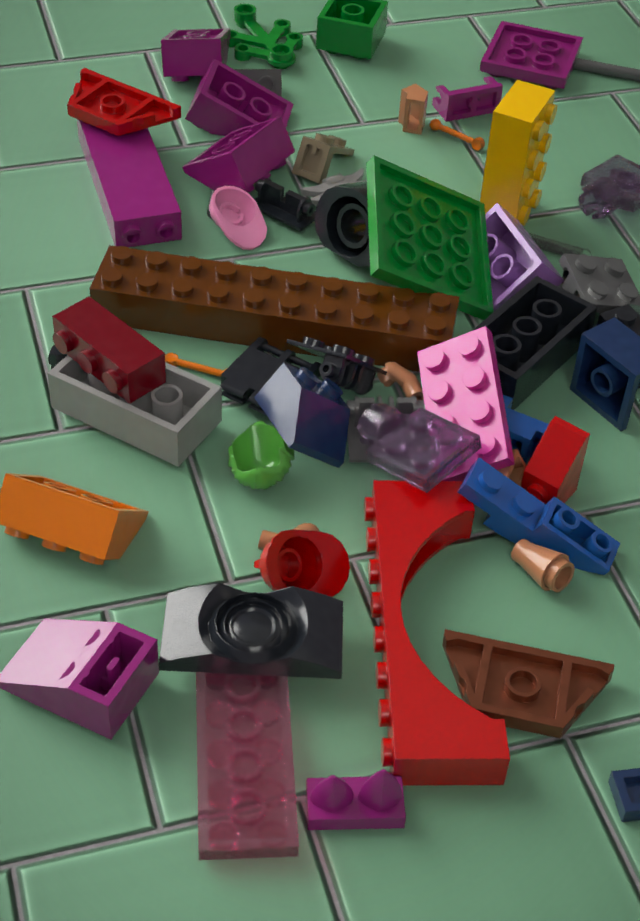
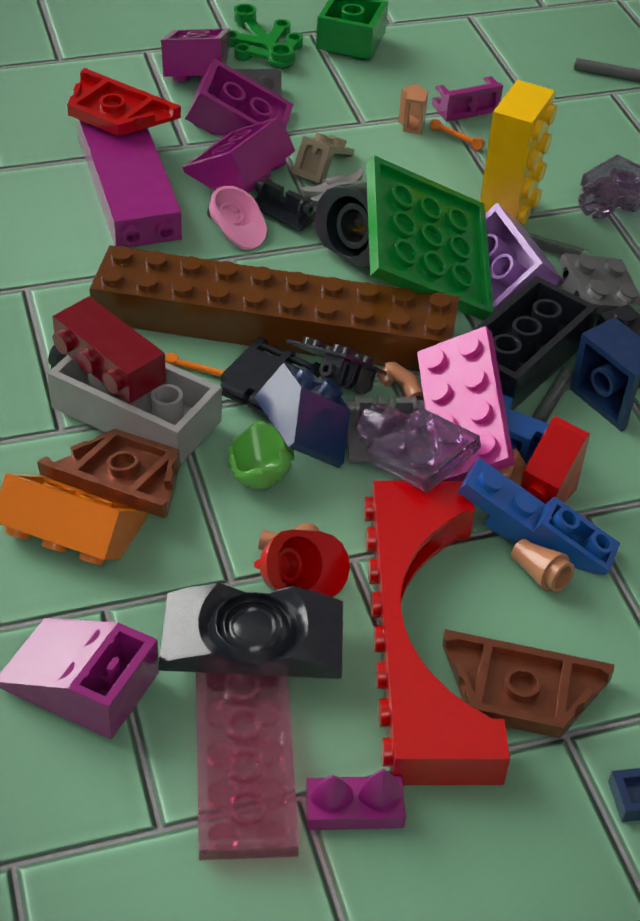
magenta plate [480,21,583,89] -> none
none -> copper wing [37,429,181,519]
none -> dark grey piece [532,366,575,423]

